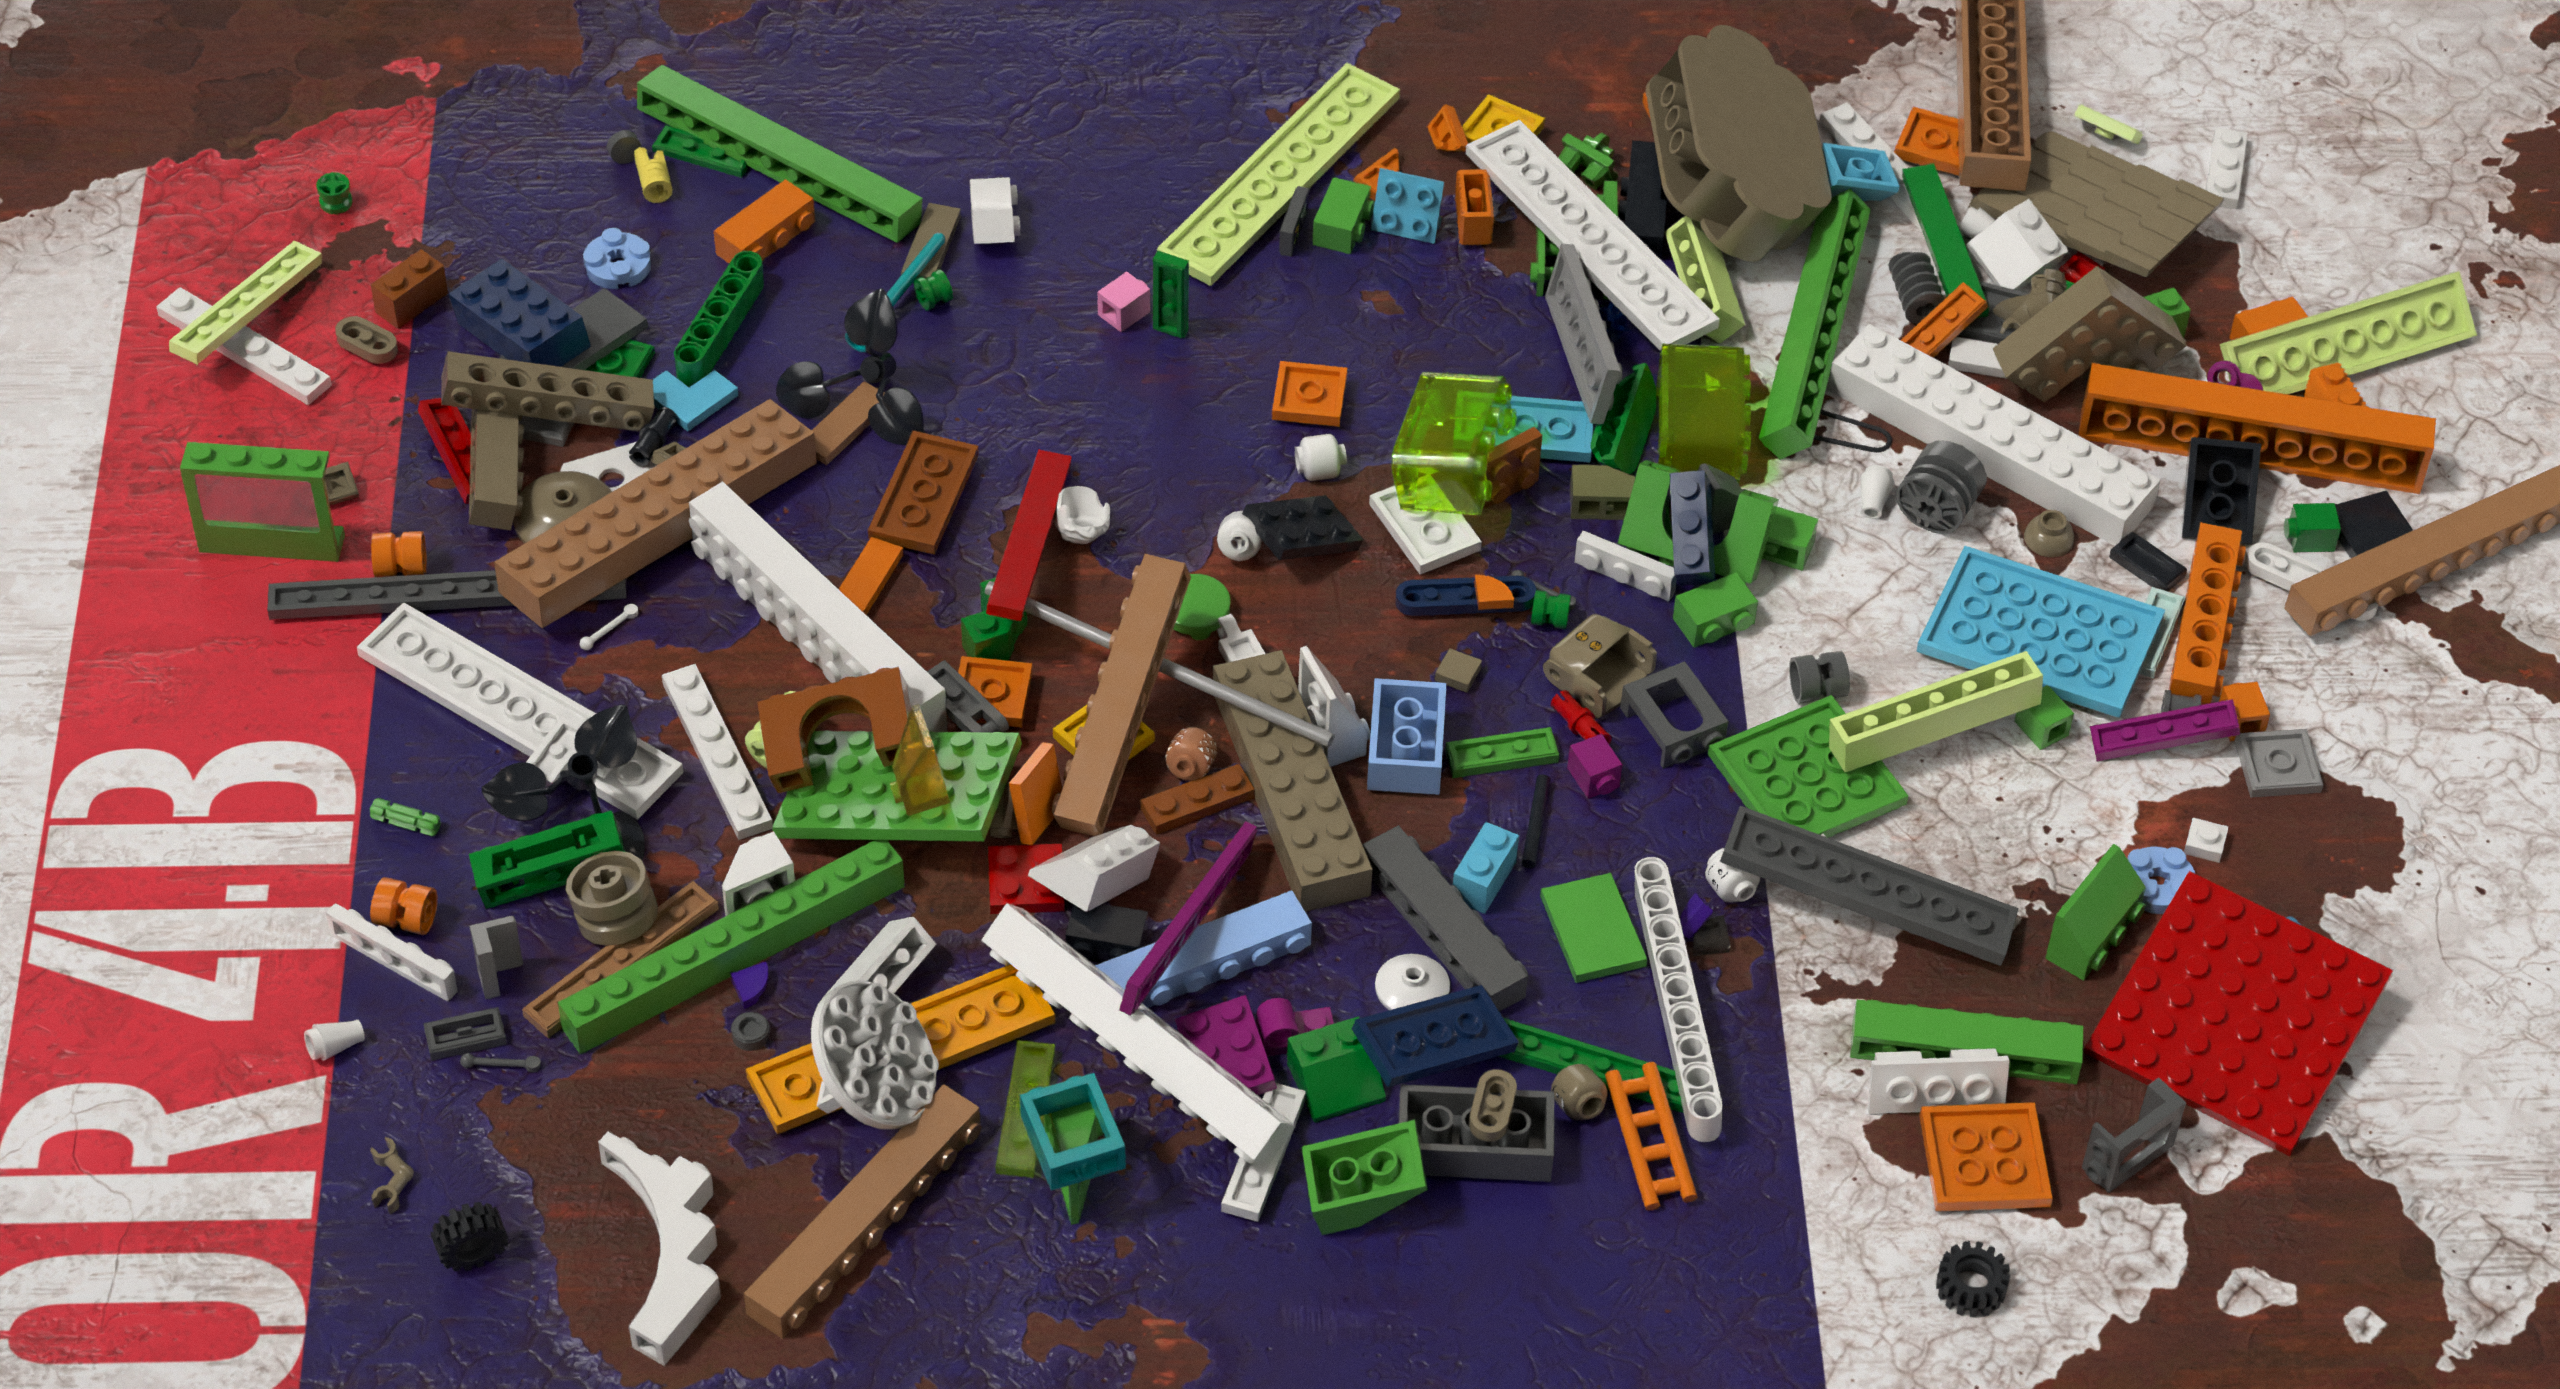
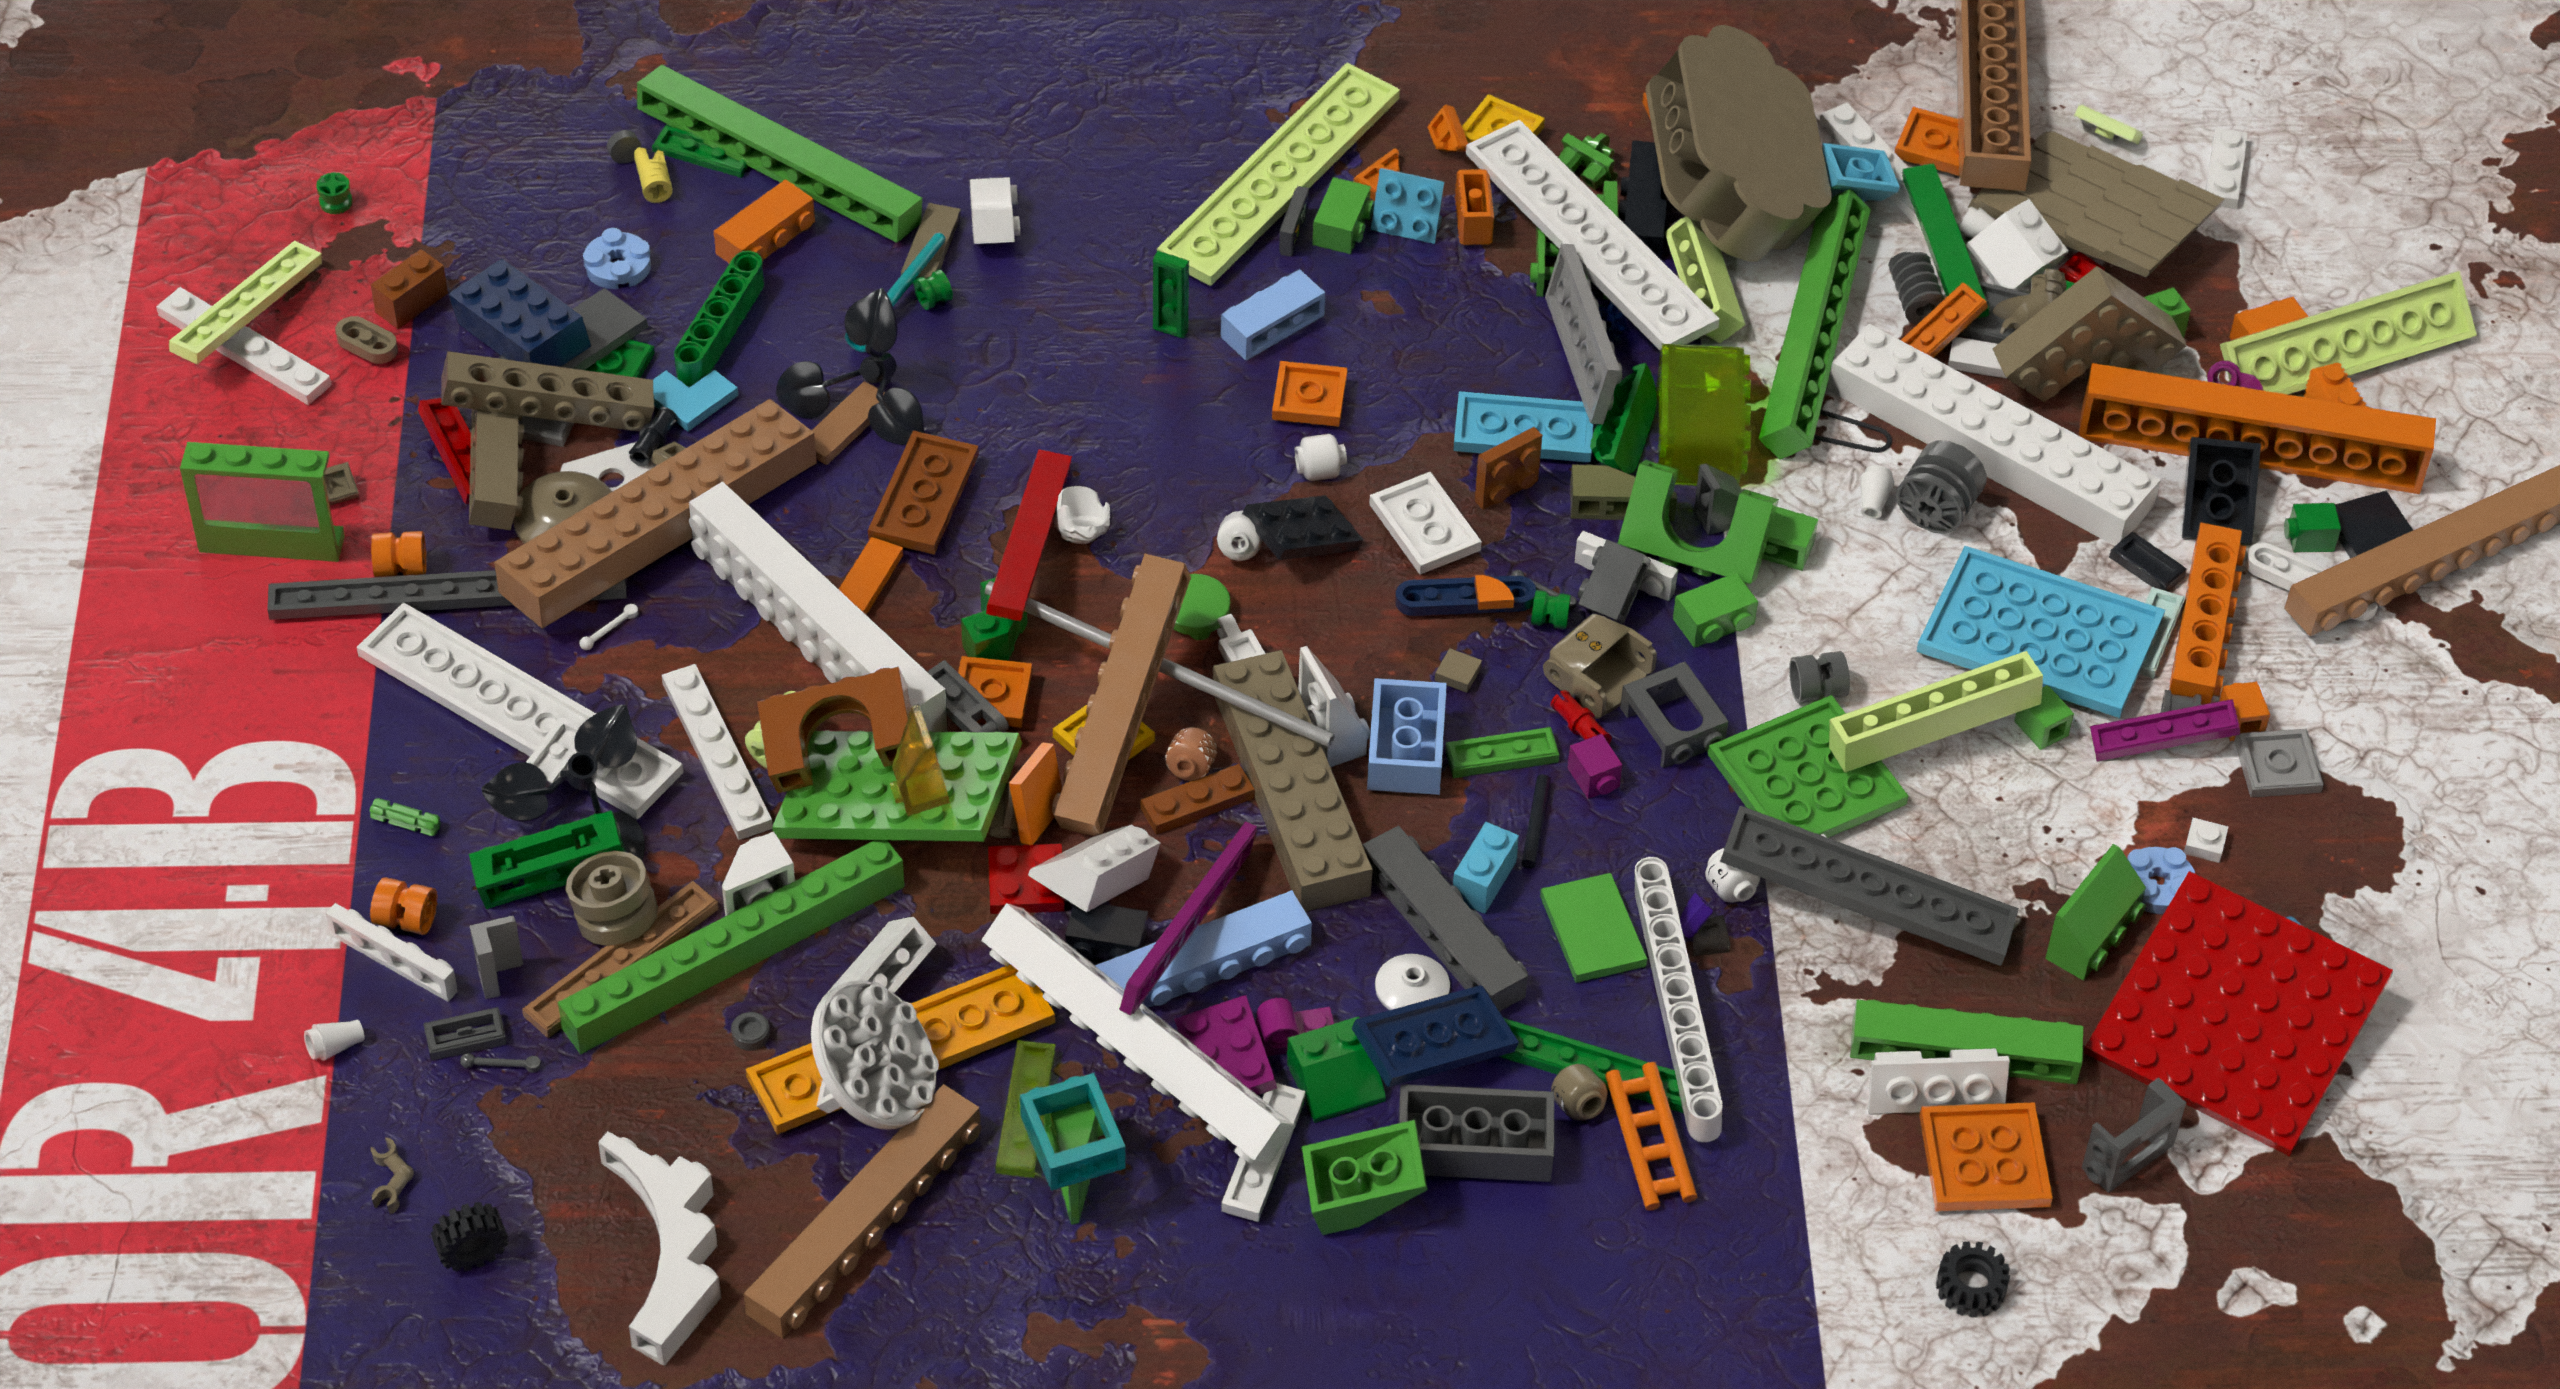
dark purple tile [731,962,769,1009] -> none
bright pink brick [1098,272,1150,332] -> none
clear neon green windscreen [1392,371,1517,515] -> none
dark tan plate [1469,1070,1517,1142] -> none
dark blue brick [1670,470,1715,586] -> none
dark tan piece [2024,510,2074,557] -> none
none -> light blue brick [1221,269,1325,360]
none -> dark grey brick [1578,539,1651,625]

